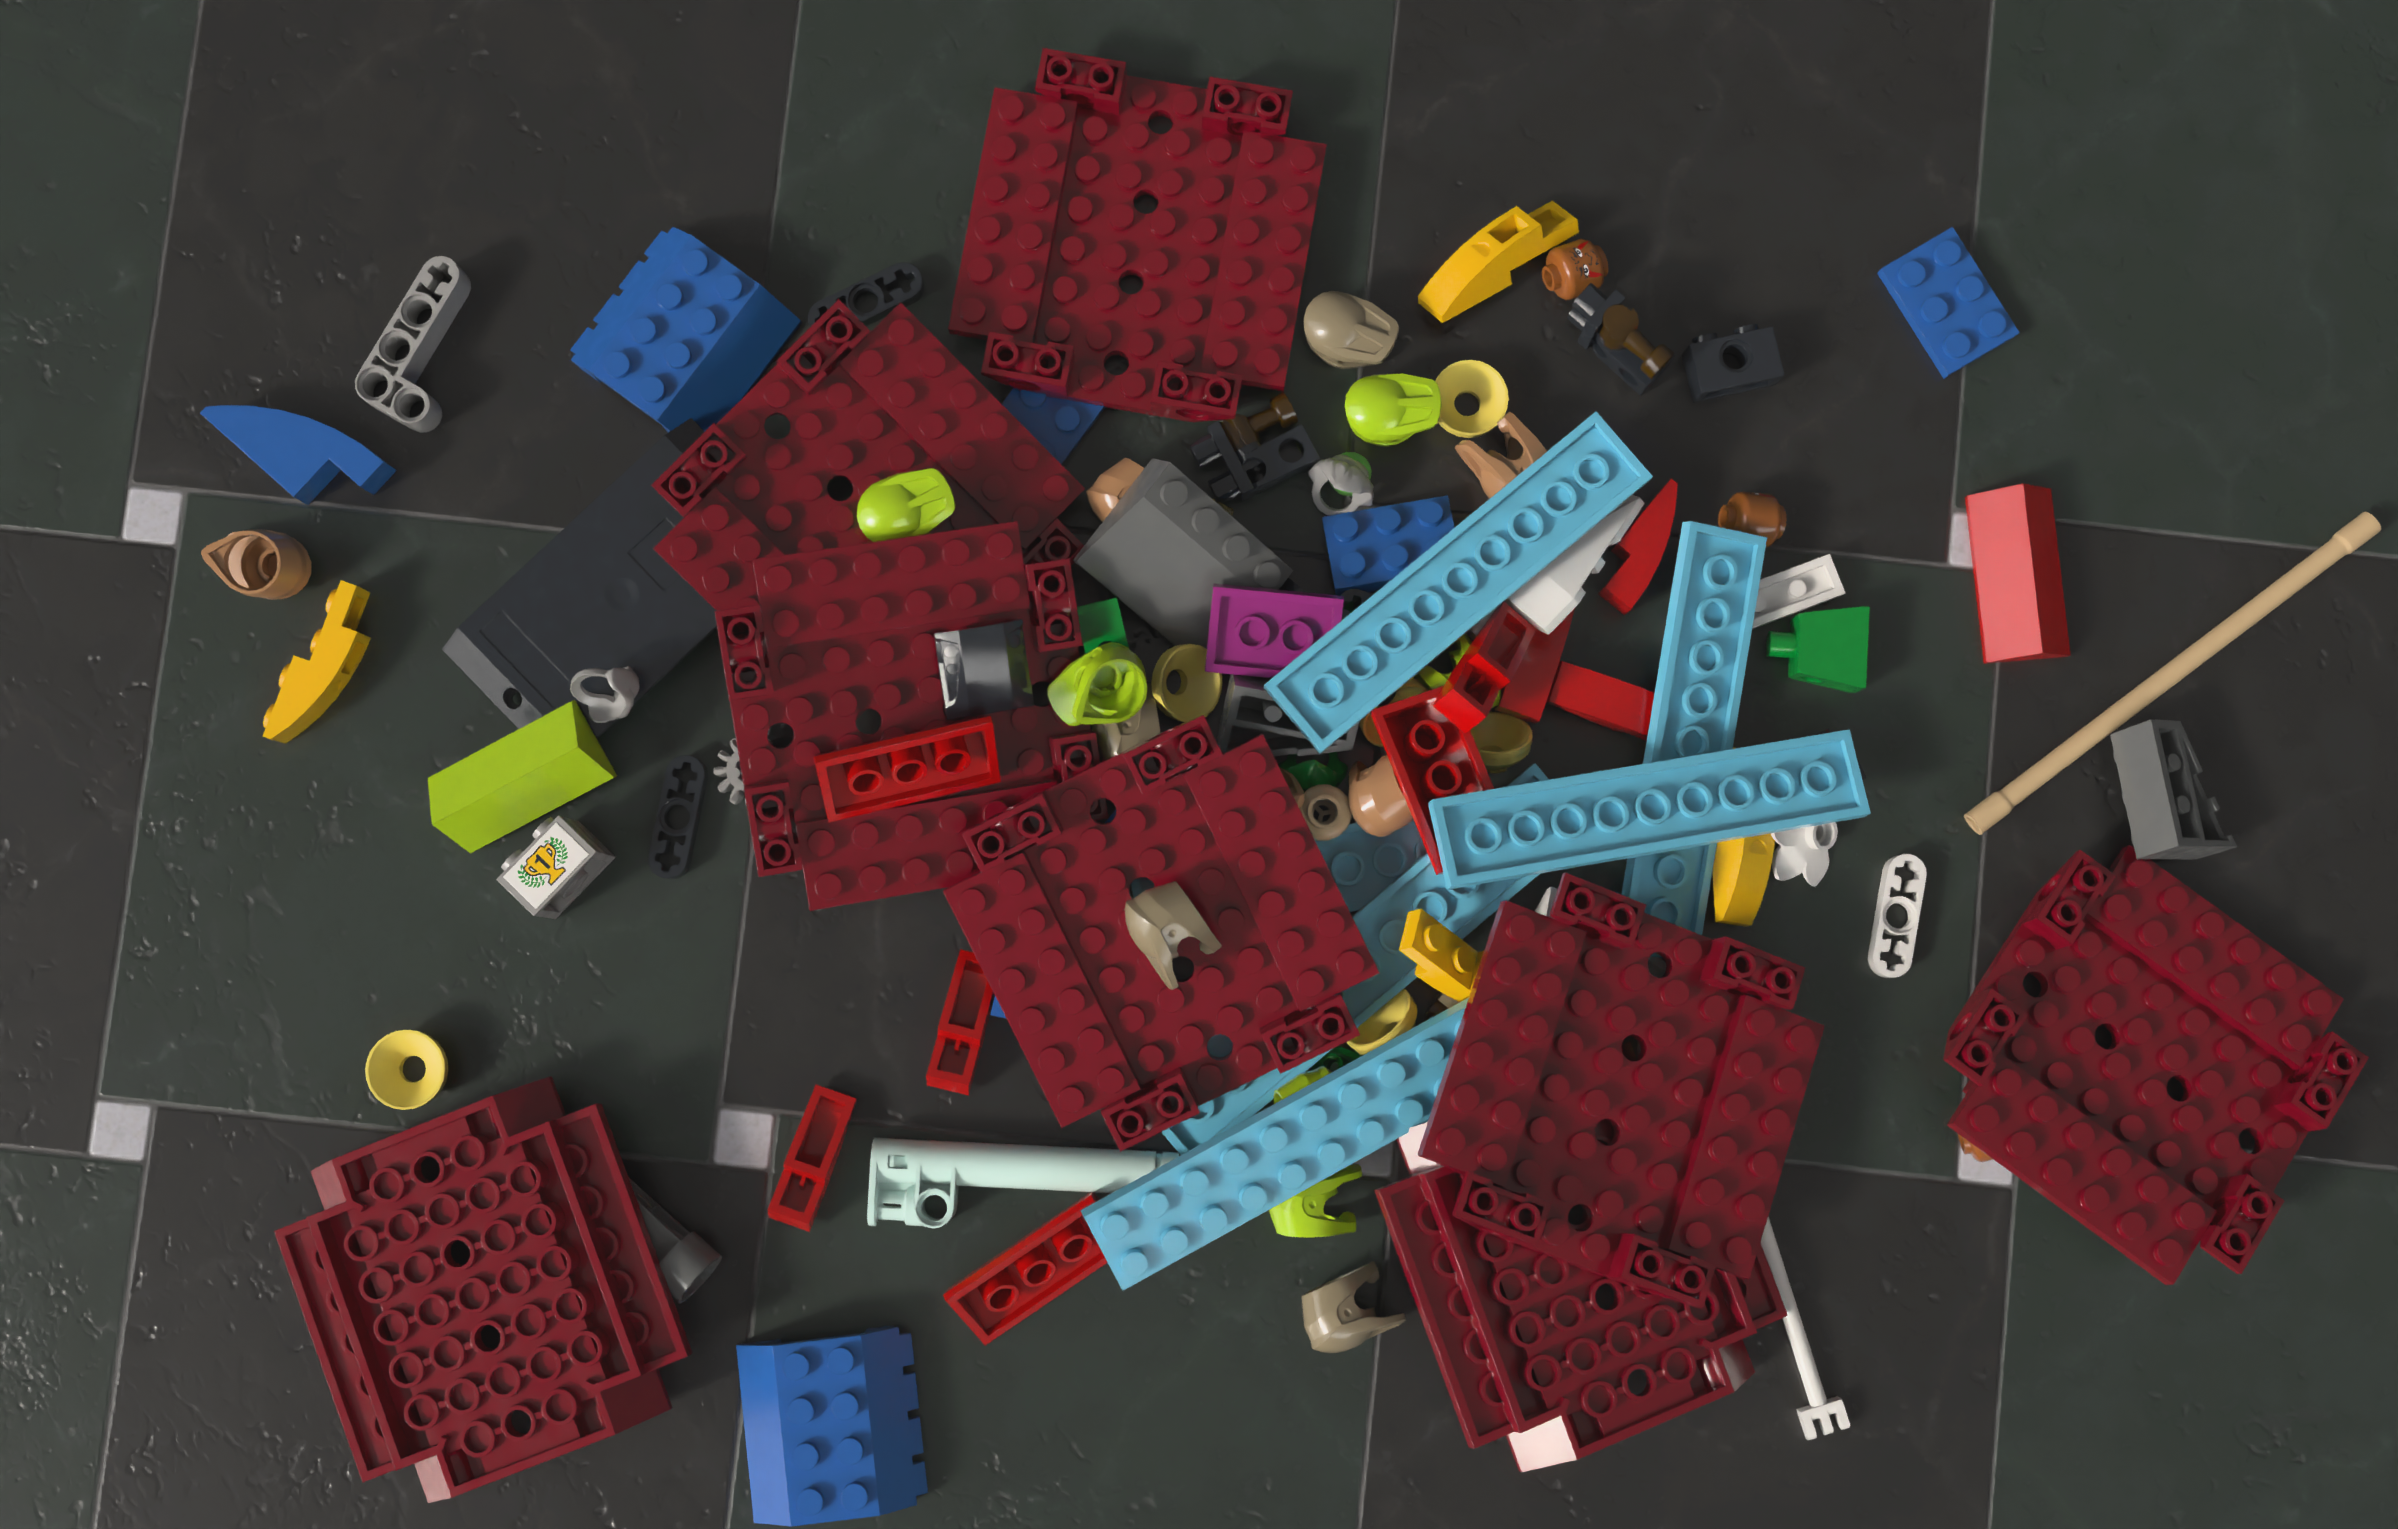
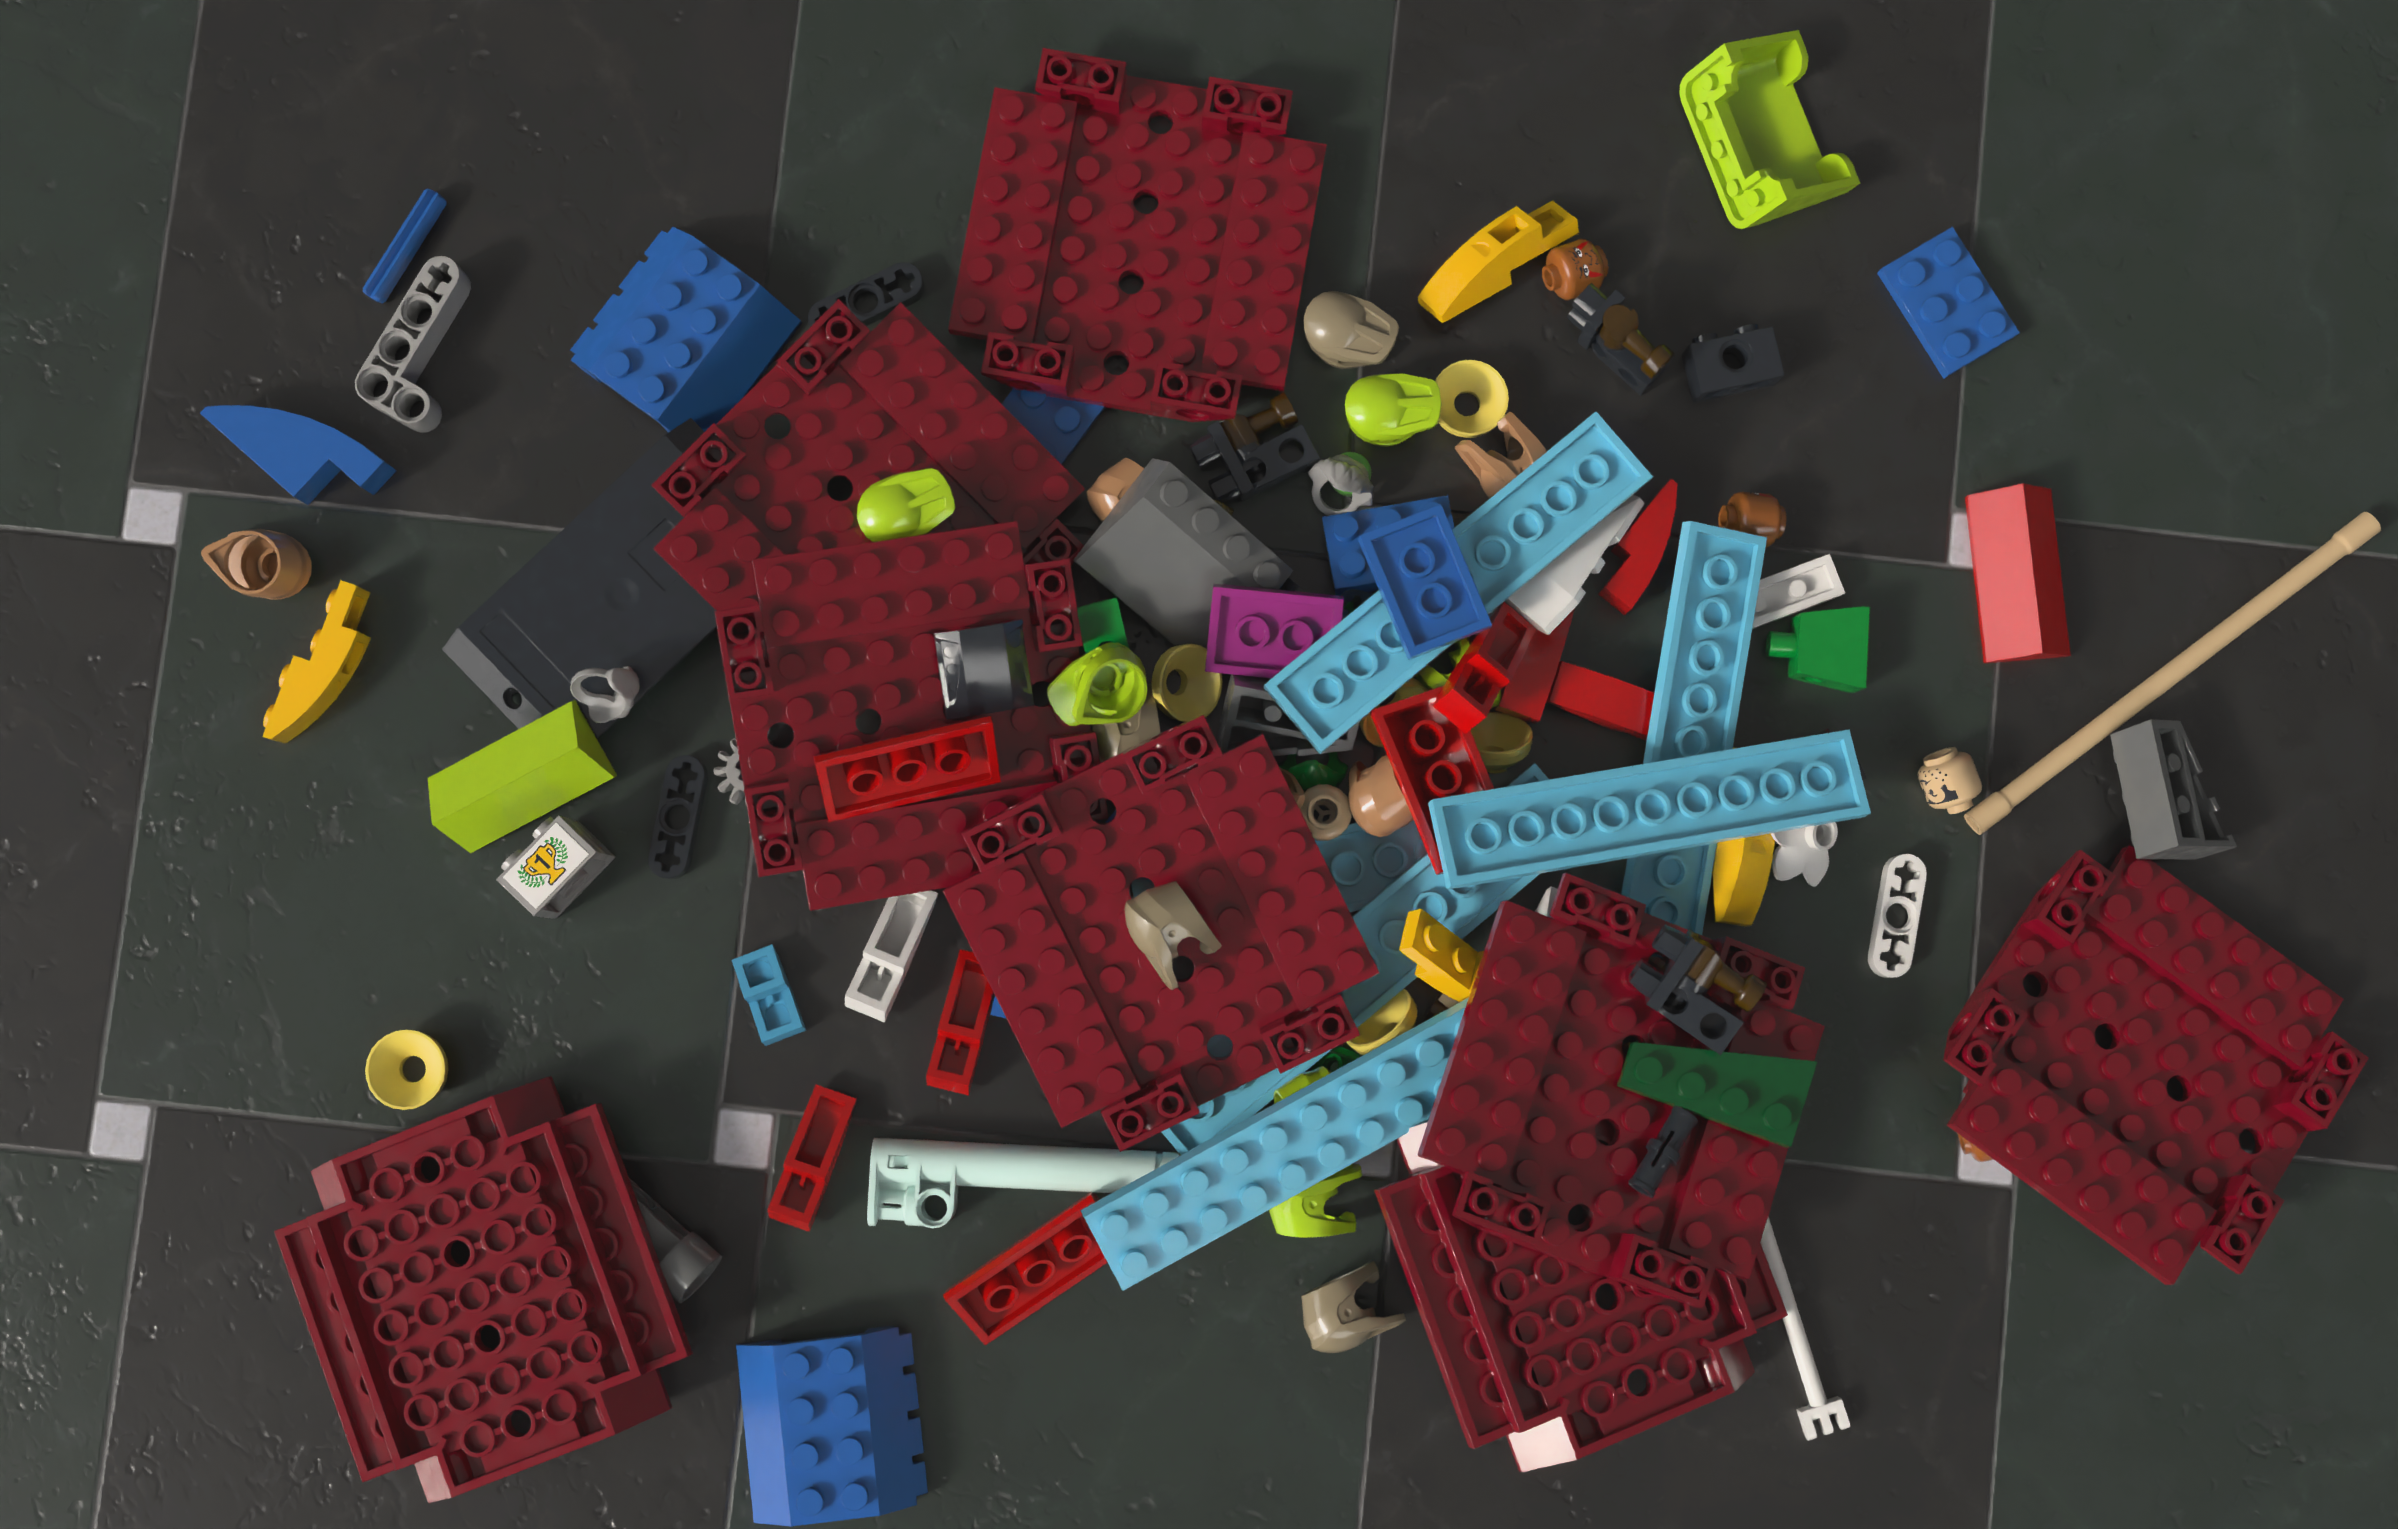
none -> blue axle [363,189,447,303]
none -> dark azure slope [732,944,806,1046]
none -> white slope [845,890,938,1022]
none -> blue plate [1358,504,1492,660]
none -> dark green wing [1617,1042,1817,1148]
none -> black hips [1628,925,1767,1055]
none -> black pin [1628,1106,1698,1198]
none -> lime windscreen [1680,30,1861,229]
none -> tan head [1917,747,1982,814]

